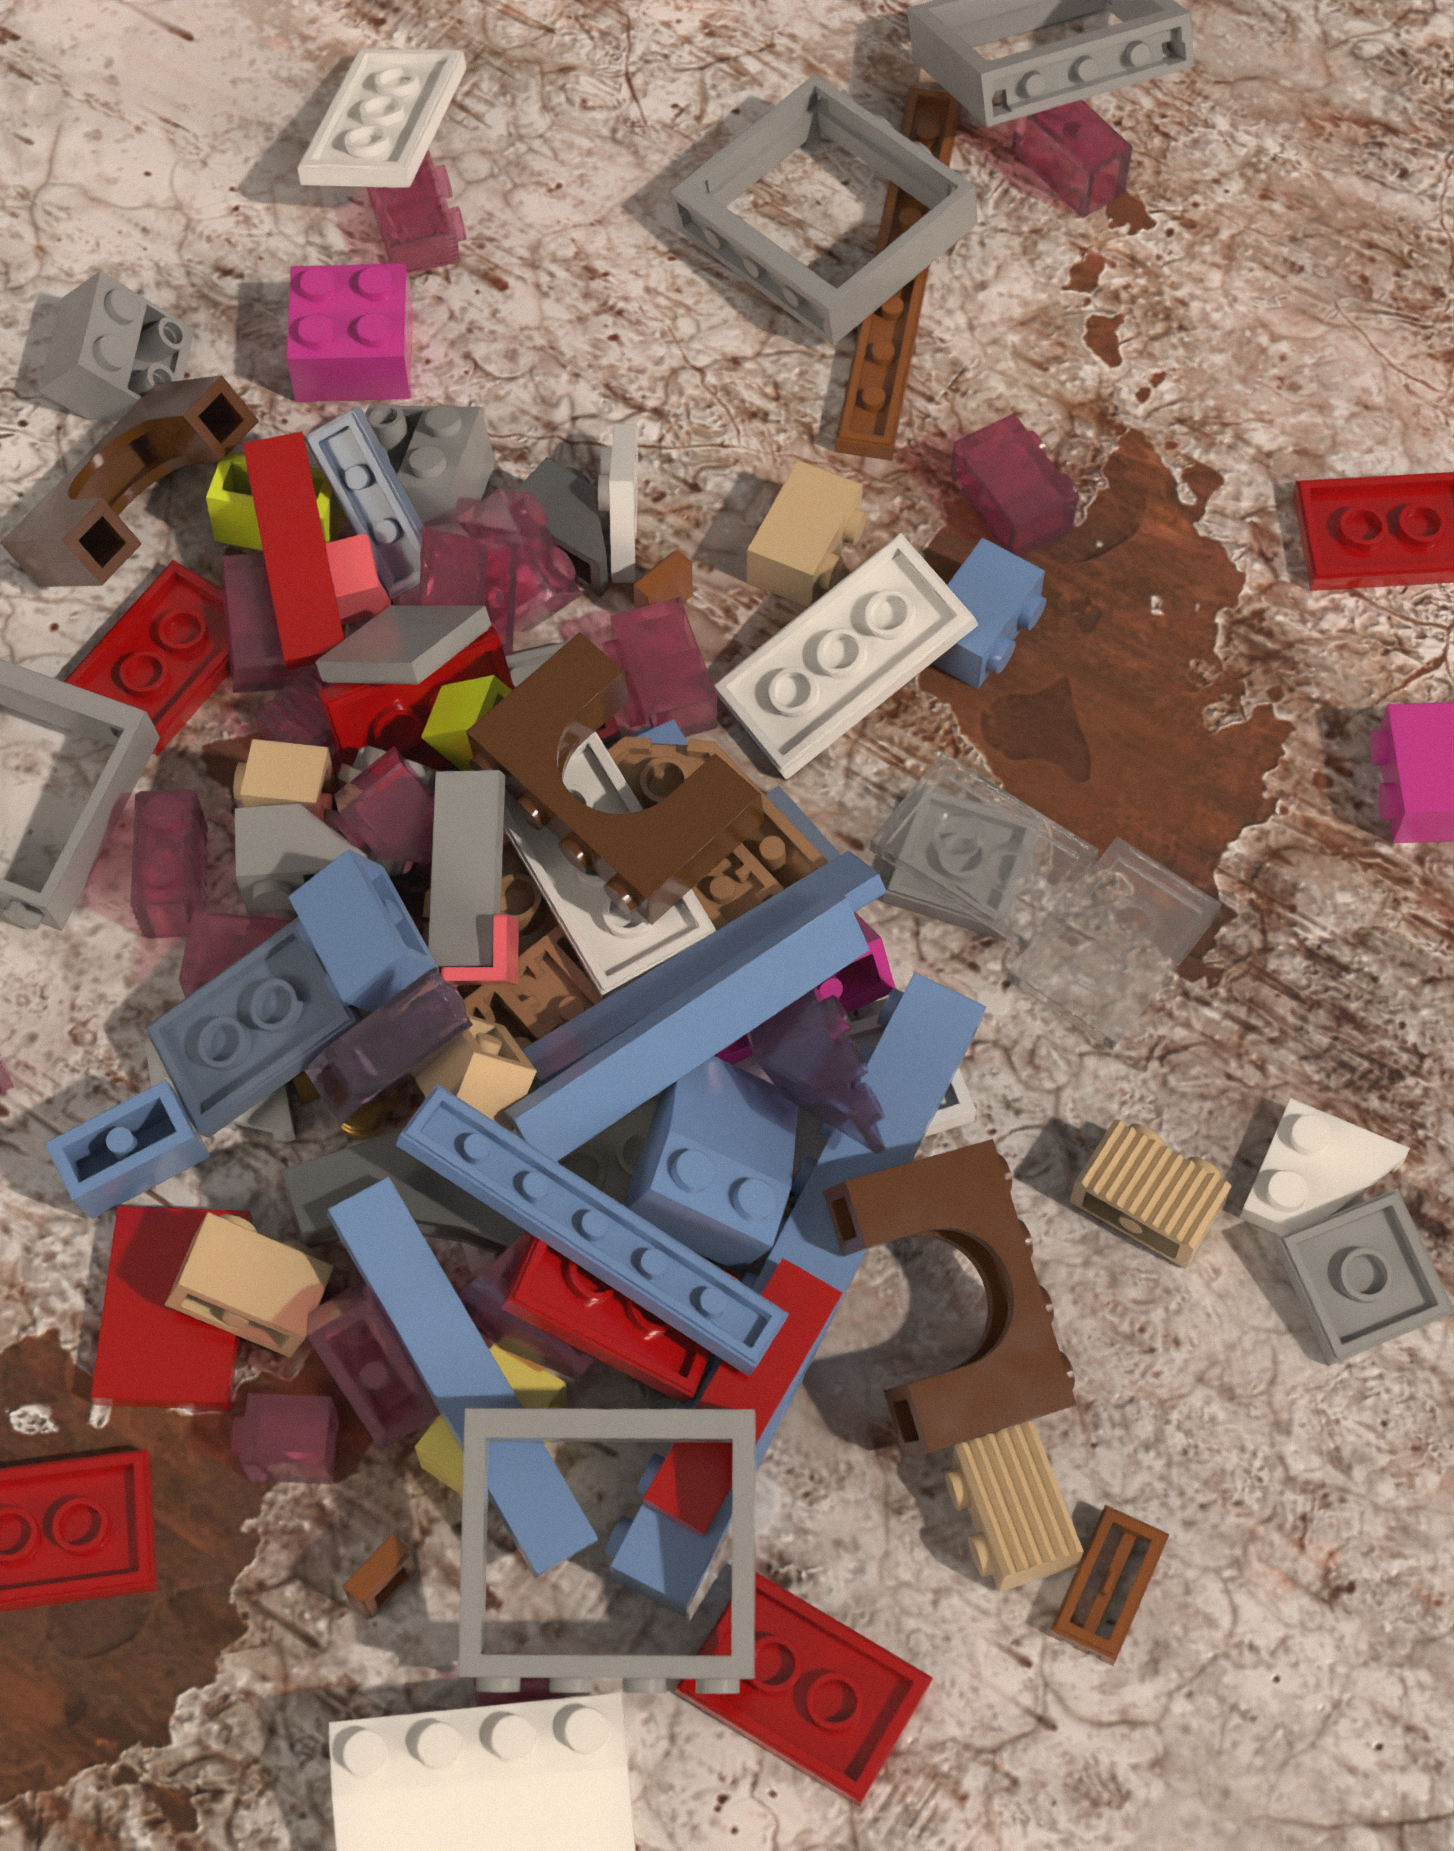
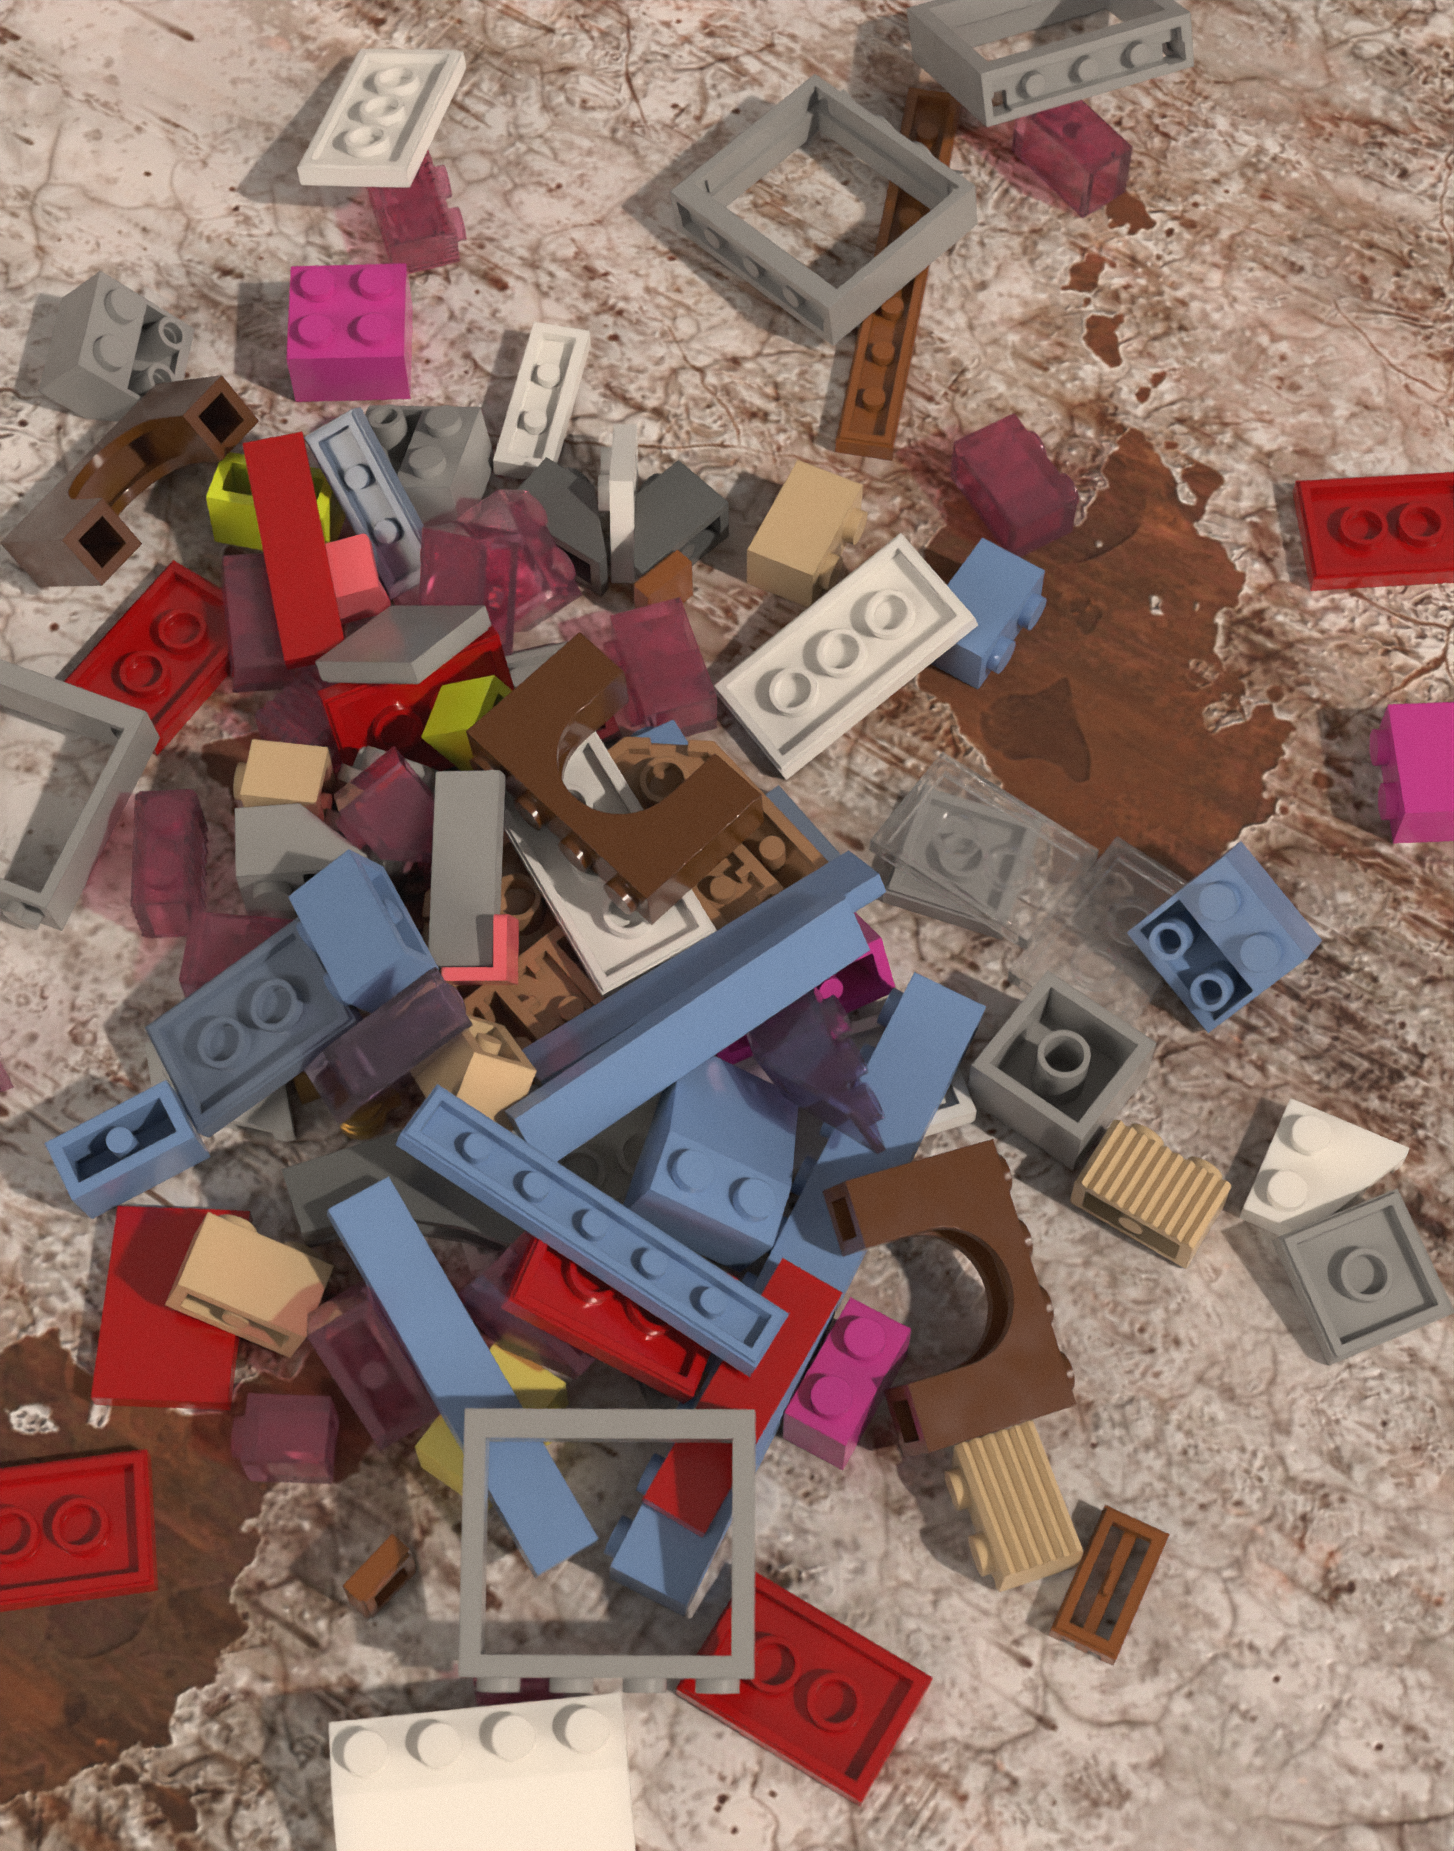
none -> white plate [493,322,591,480]
none -> dark grey slope [634,460,729,581]
none -> dark pink brick [783,1297,911,1471]
none -> light grey brick [967,970,1157,1171]
none -> medium blue slope [1127,841,1322,1033]

